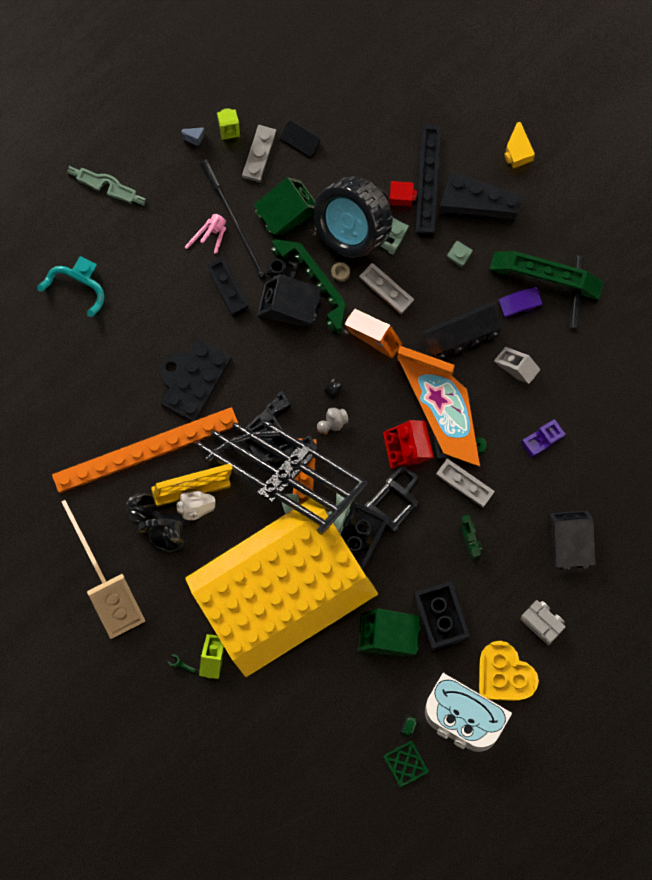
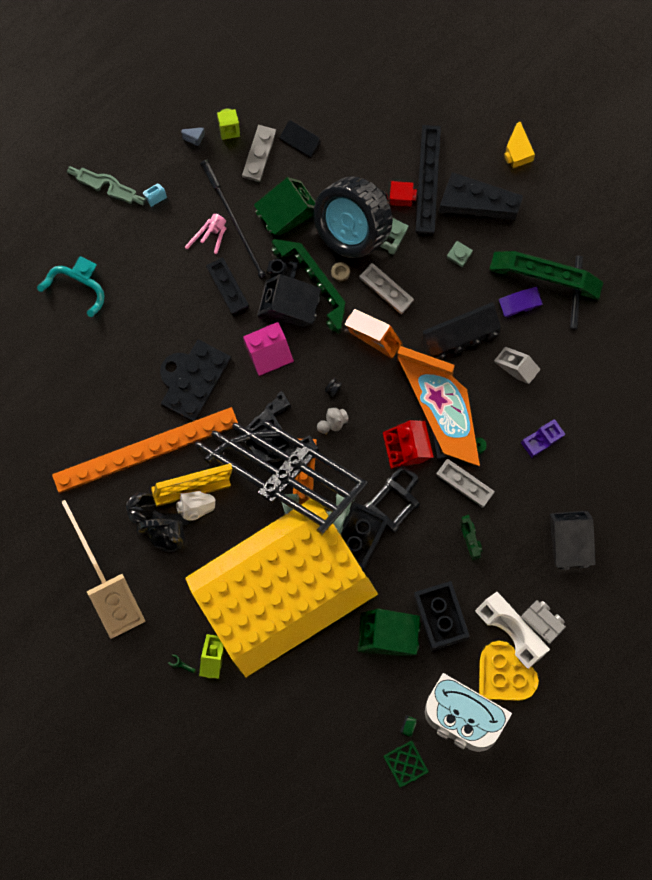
none -> medium azure slope [143,183,167,207]
none -> dark pink slope [243,322,294,376]
none -> white arch [475,592,550,669]

